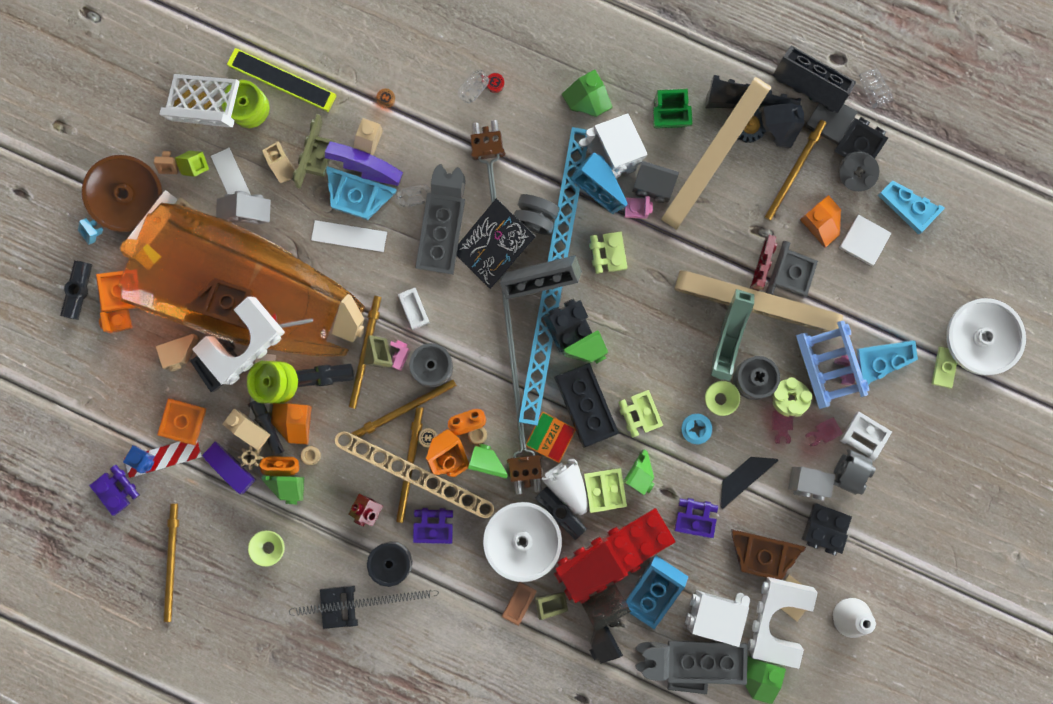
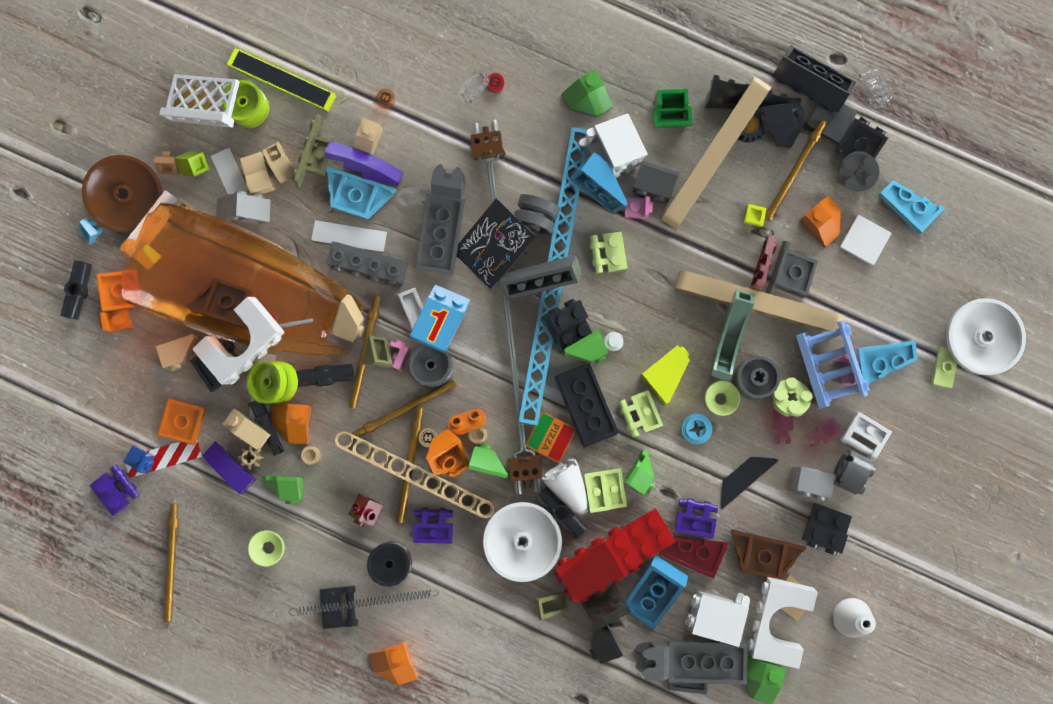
orange plate [260,456,299,476] -> none
nougat tile [502,582,537,626] -> none
none -> tan brick [238,152,275,195]
none -> dark grey brick [326,241,408,287]
none -> orange slope [368,641,418,685]
none -> dark azure slope [409,285,470,353]
none -> white plate [604,332,623,351]
none -> neon yellow slope [640,345,690,405]
none -> dark red wing [659,537,729,579]
none -> neon yellow tile [743,204,767,227]

